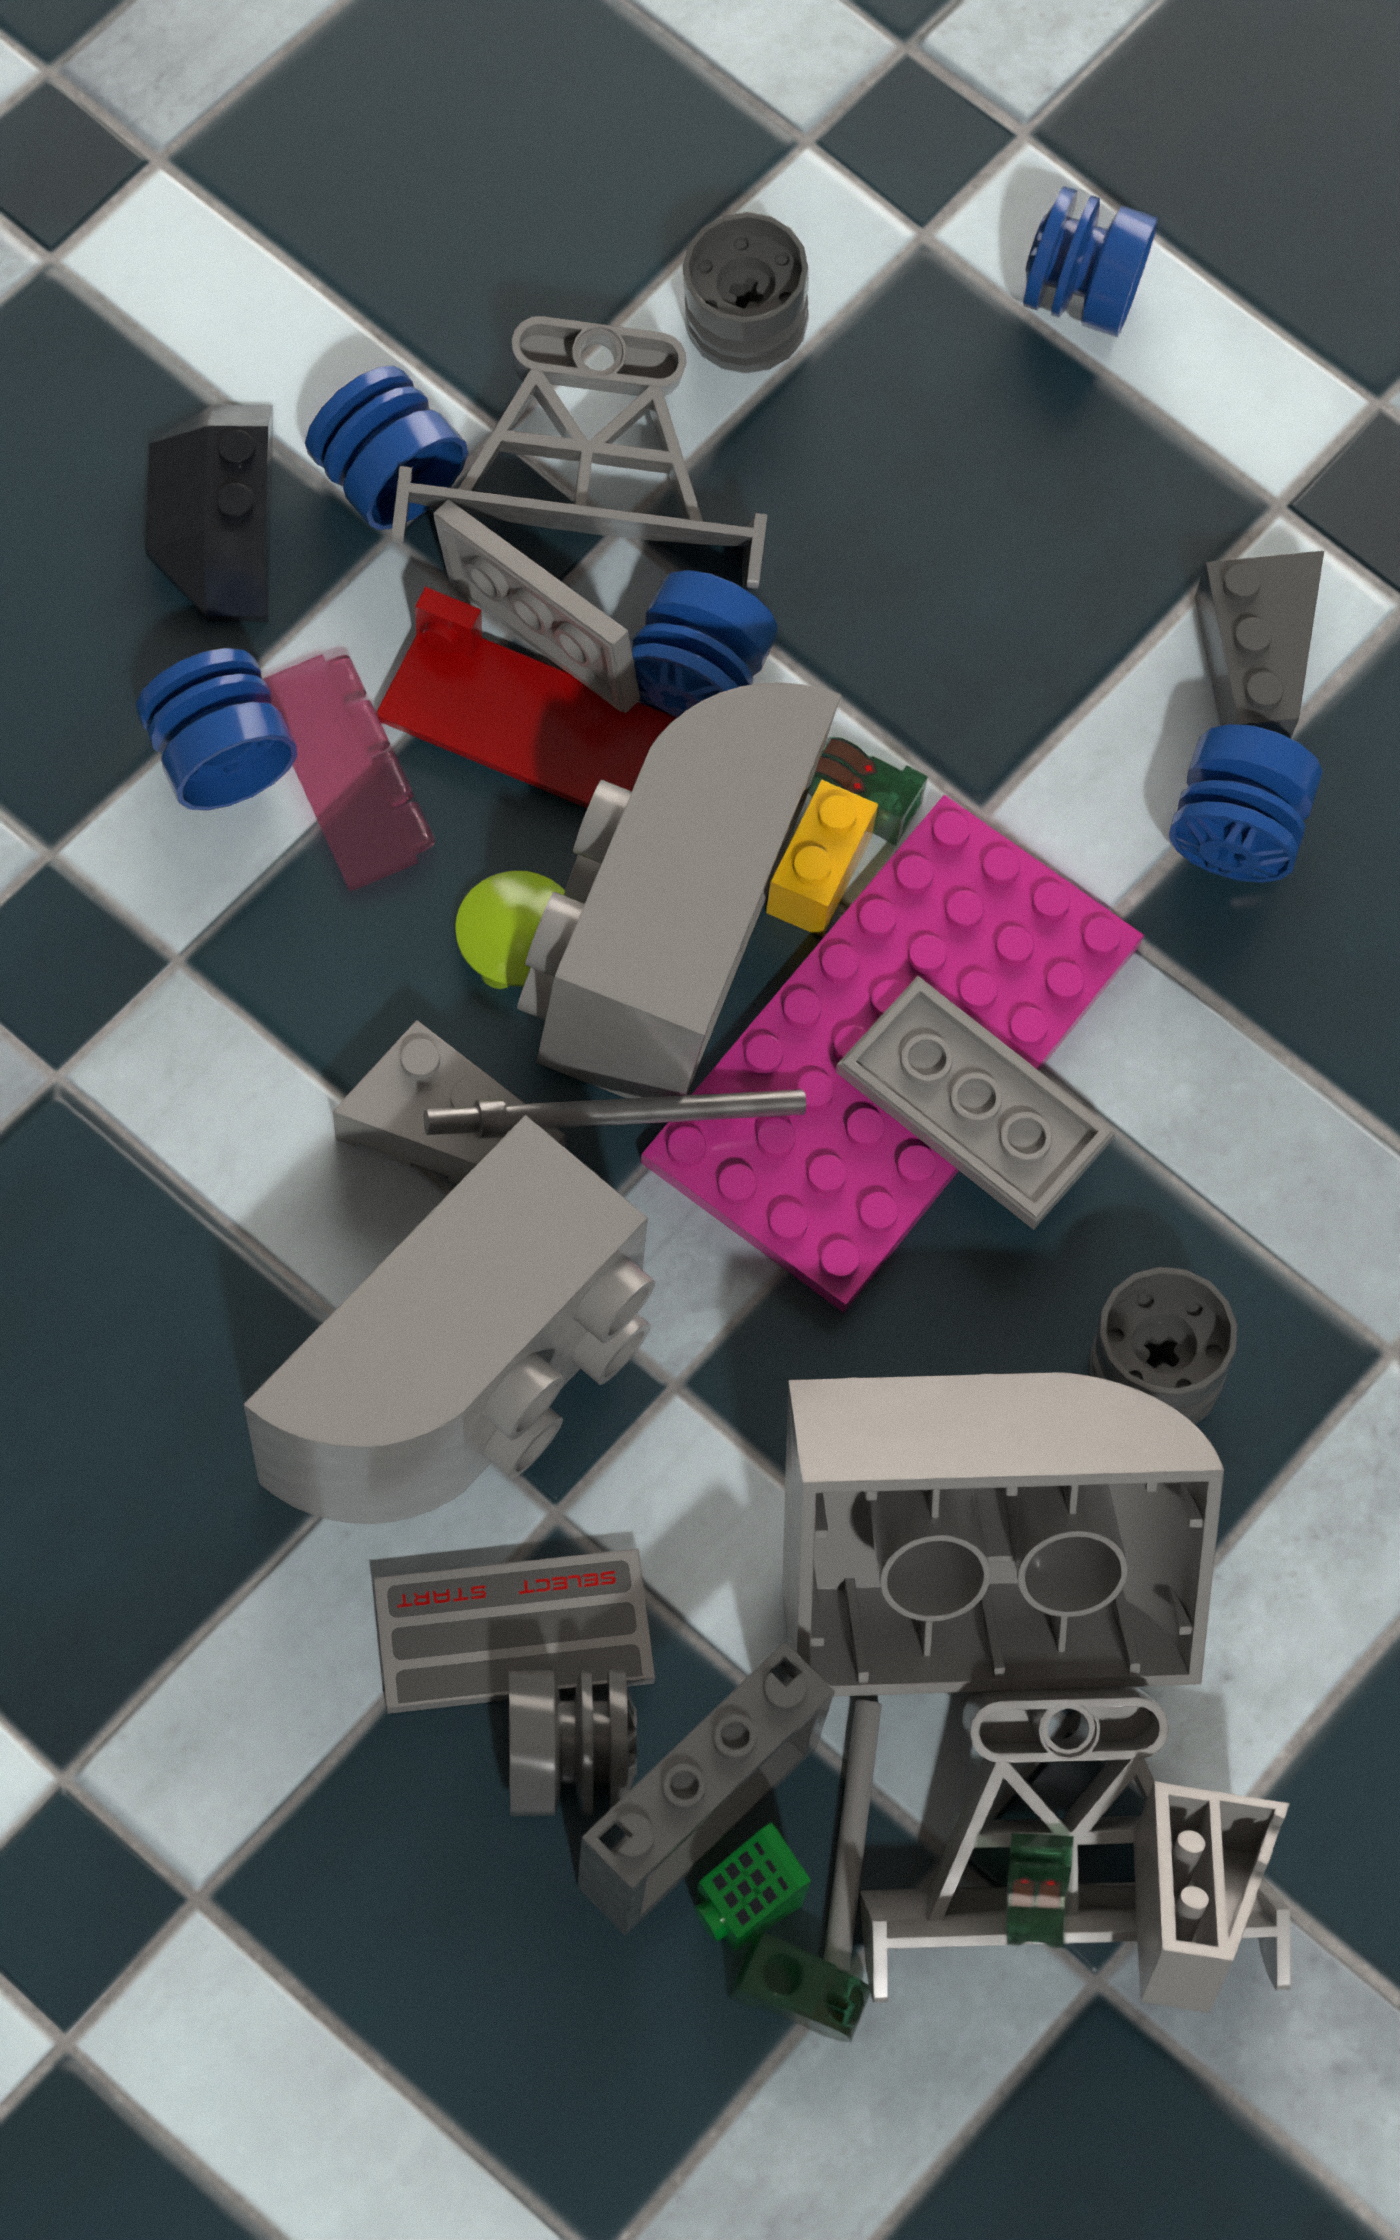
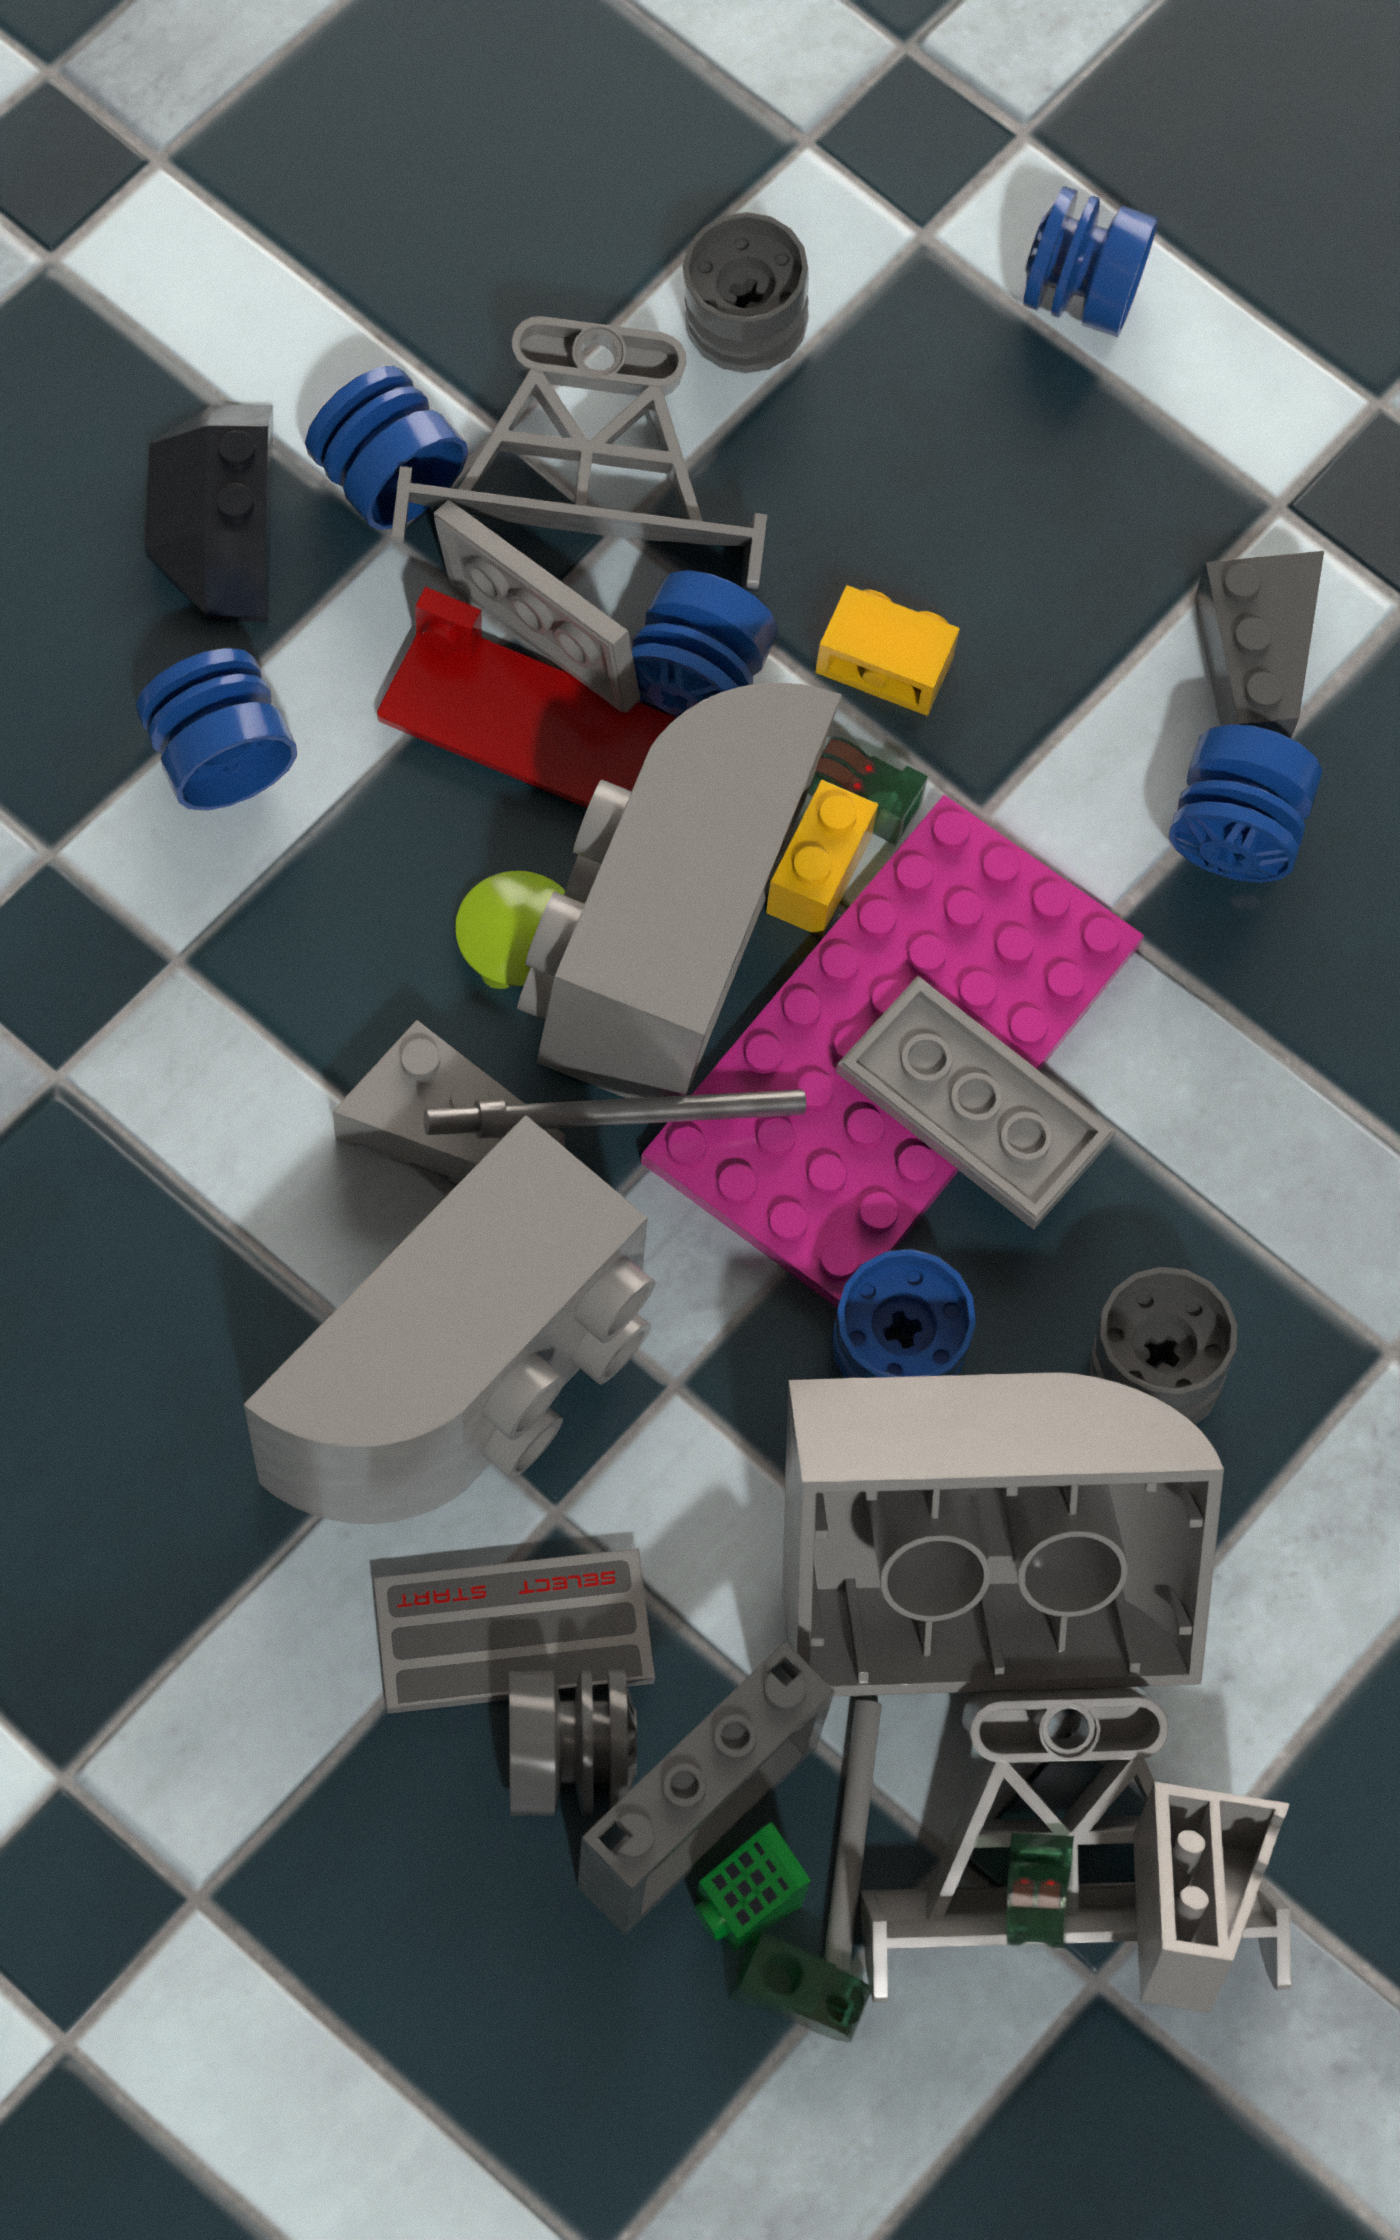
clear pink windscreen [262,654,436,892] -> none
none -> yellow brick [815,585,960,716]
none -> blue wheel [832,1249,976,1378]

